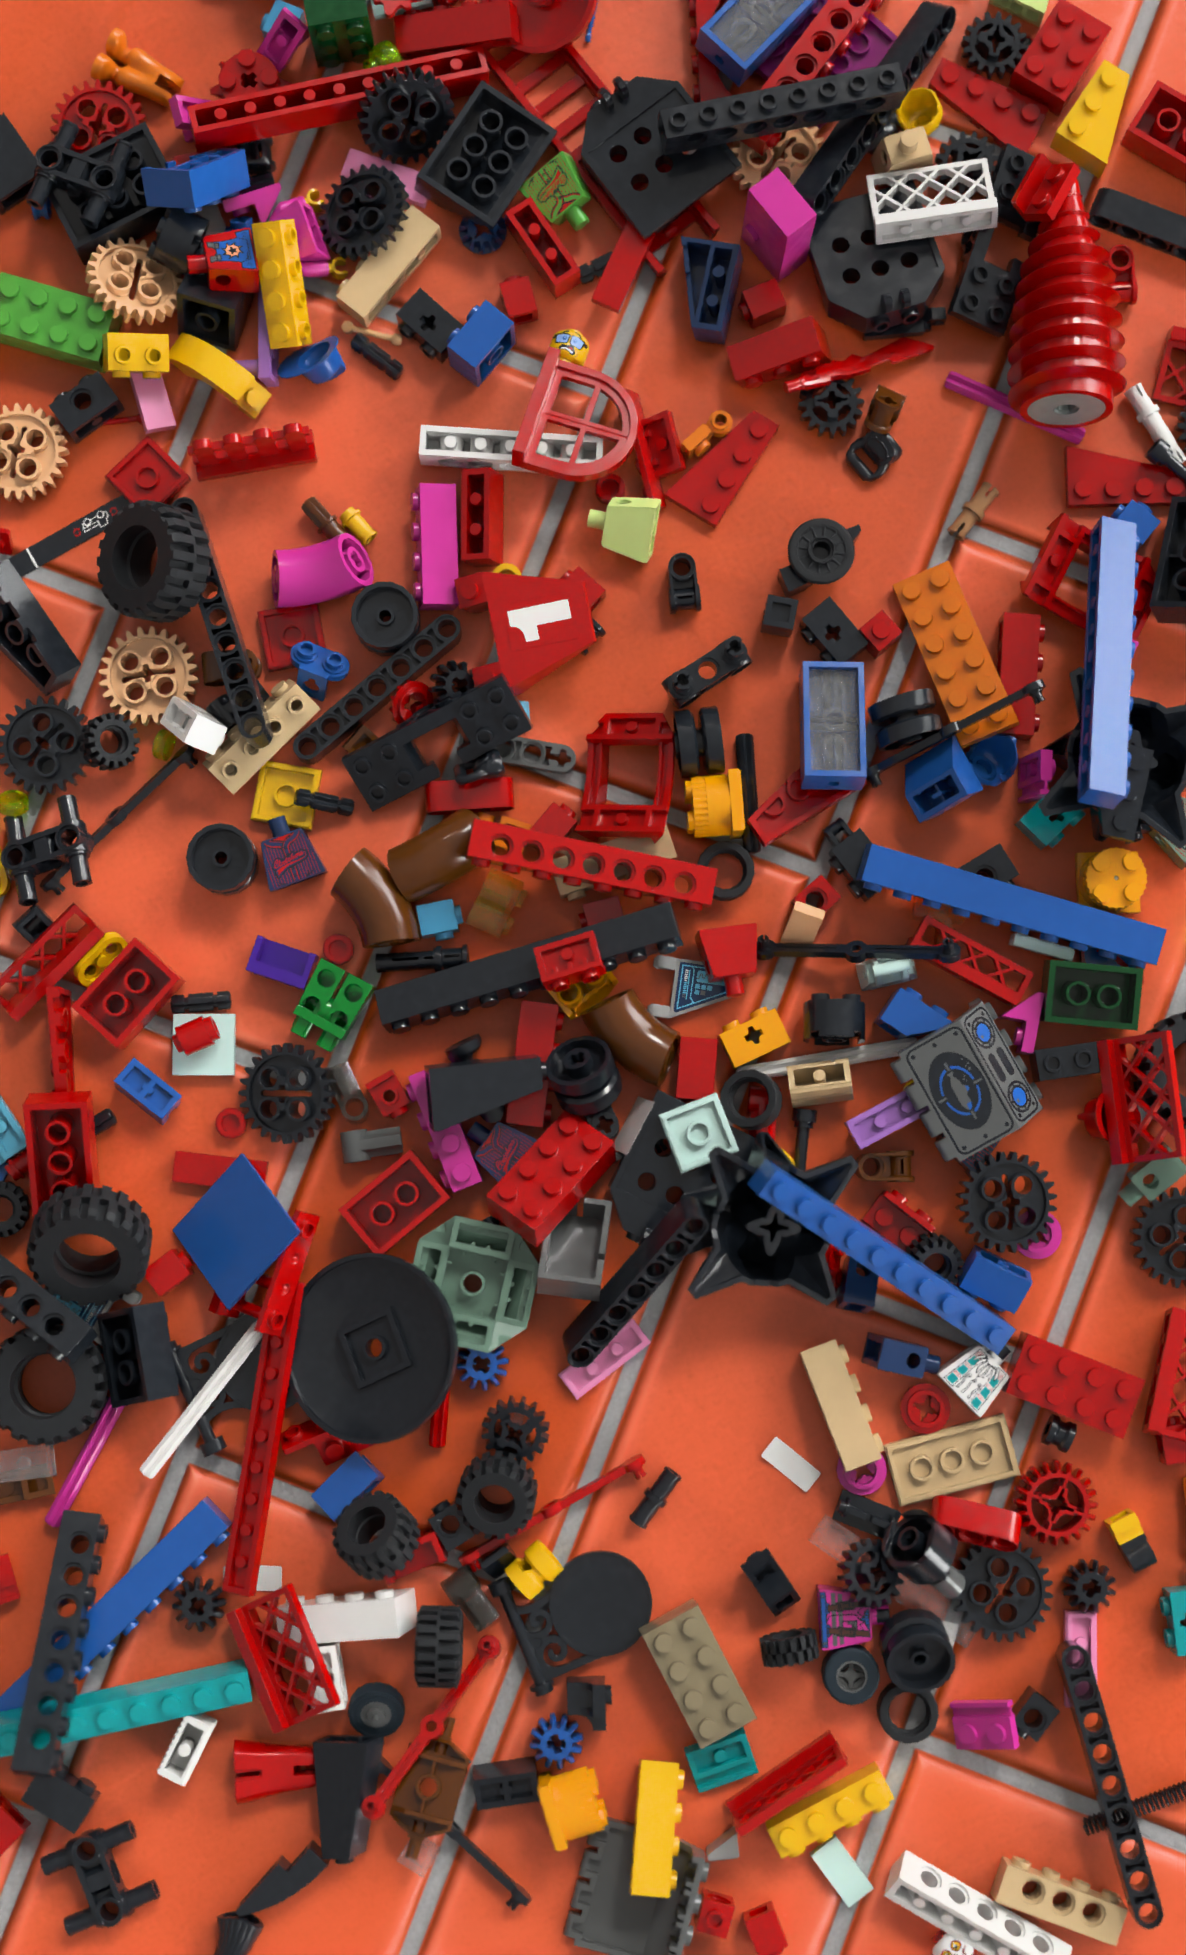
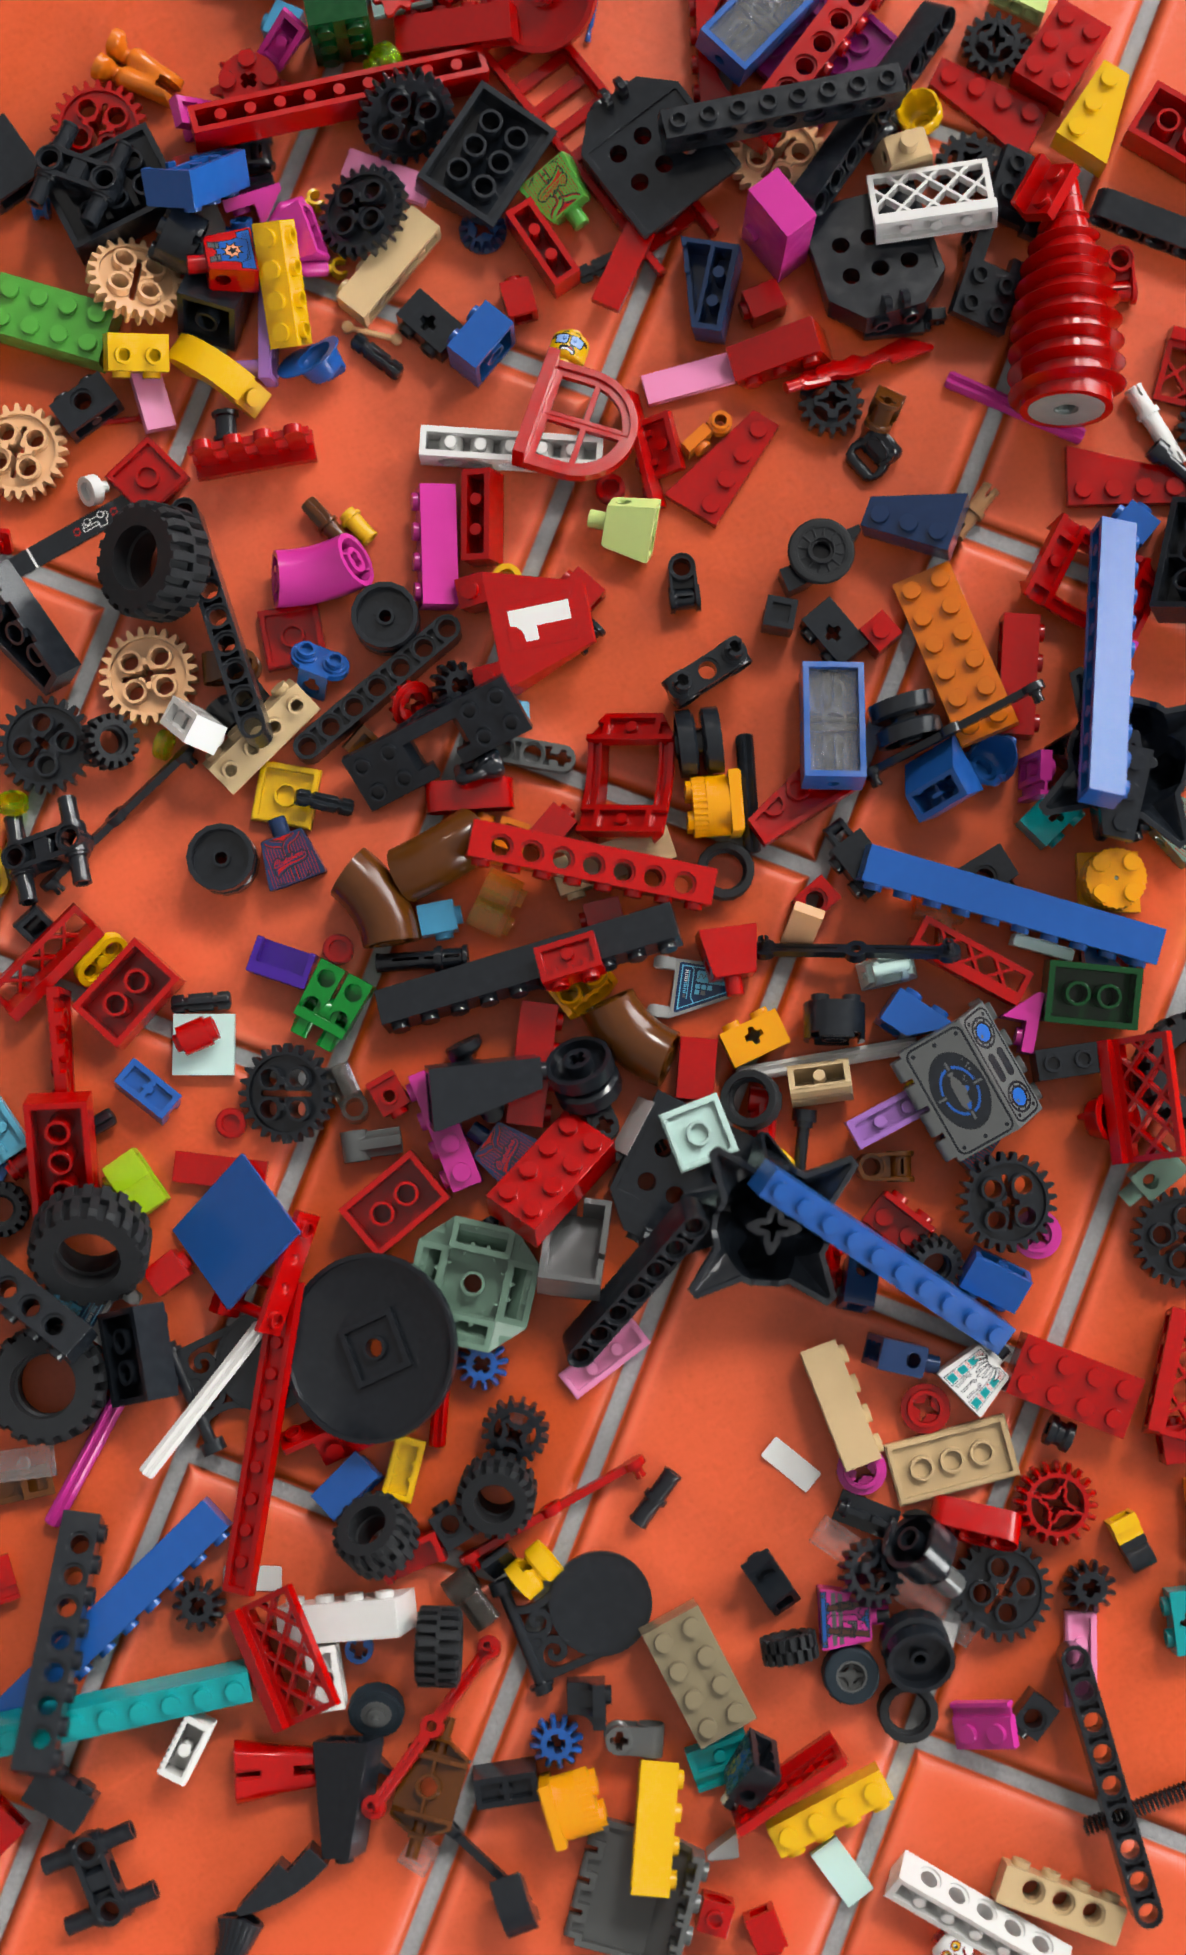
none -> white tile [77,474,110,507]
none -> lime brick [102,1148,171,1215]
none -> black bush [211,408,239,442]
none -> blue bush [345,1640,374,1664]
none -> yellow plate [382,1436,427,1504]
none -> black brick [489,1872,541,1939]
none -> dark grey piece [604,1719,665,1759]
none -> bright pink tile [641,352,735,407]
none -> black torso [720,1728,782,1811]
none -> dark blue wedge [861,493,970,561]

